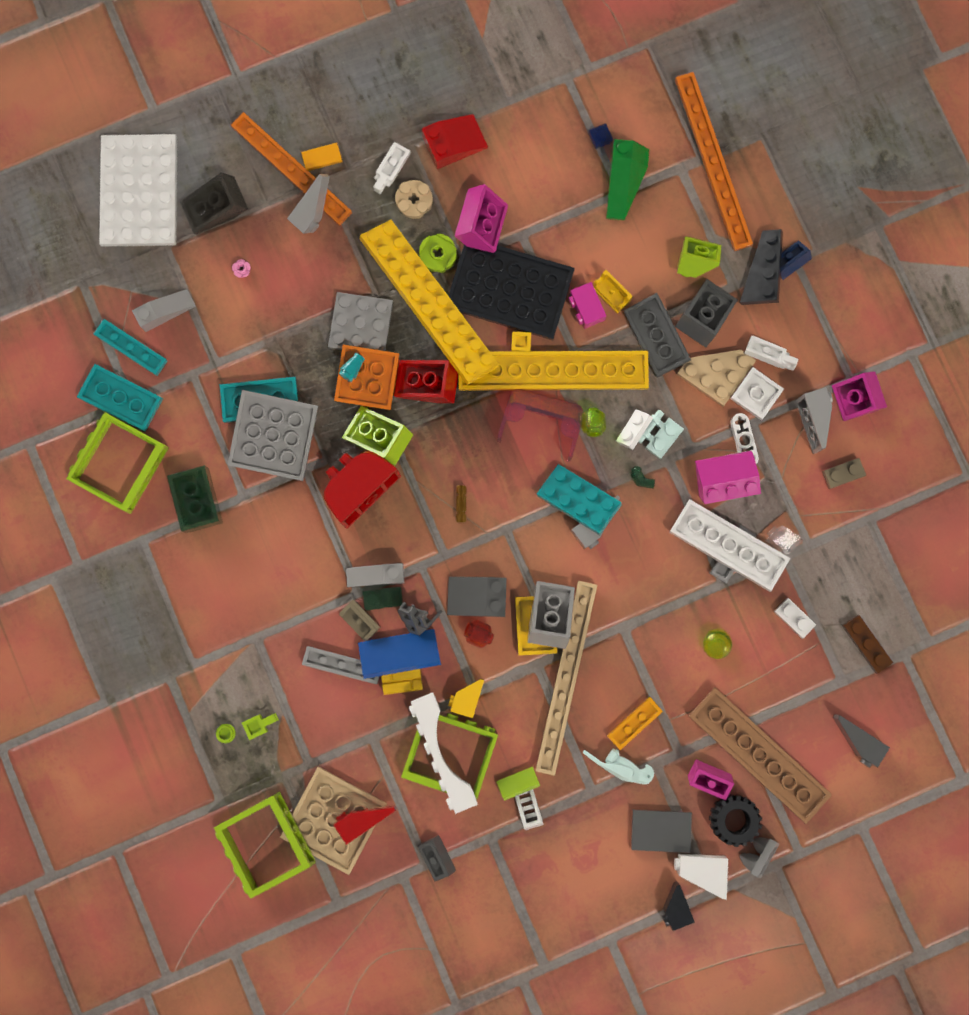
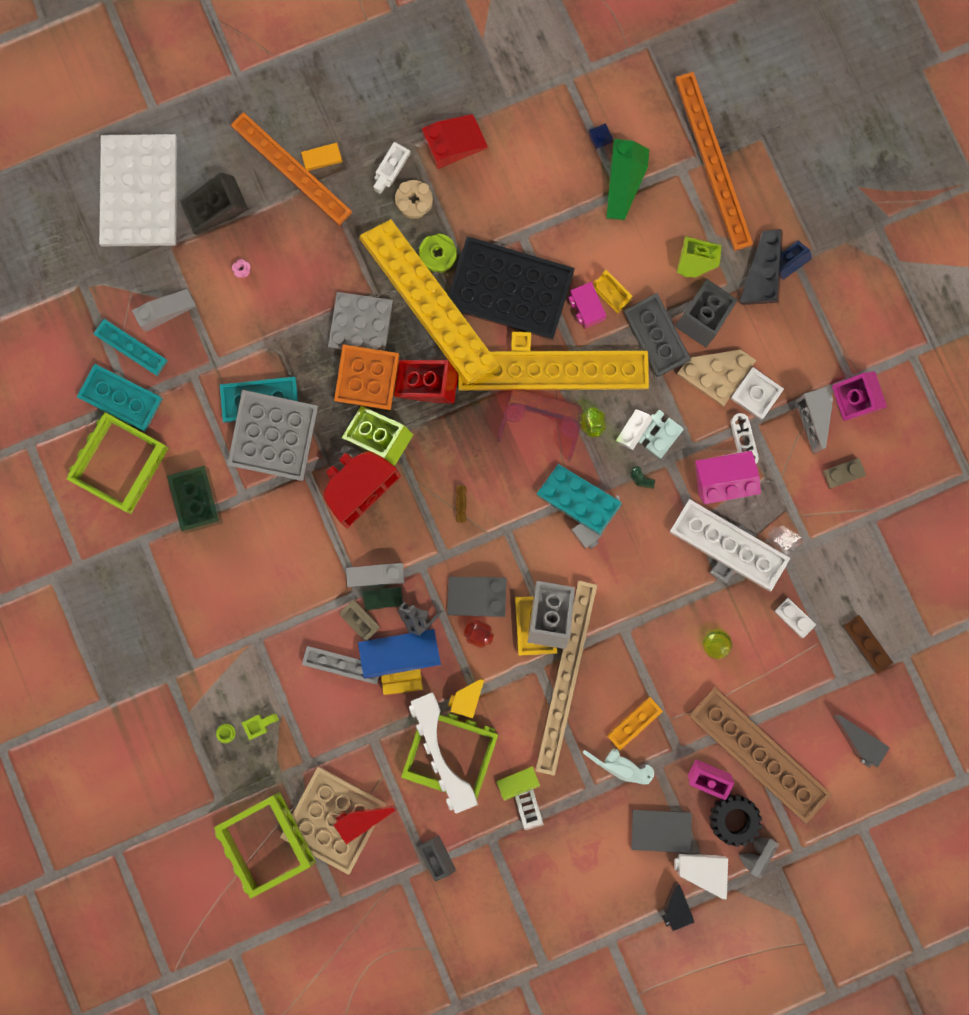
light grey slope [287,174,330,234] -> none
teal cone [339,353,365,382] -> none
dark pink slope [455,184,508,253] -> none
white hinge [744,336,799,371] -> none

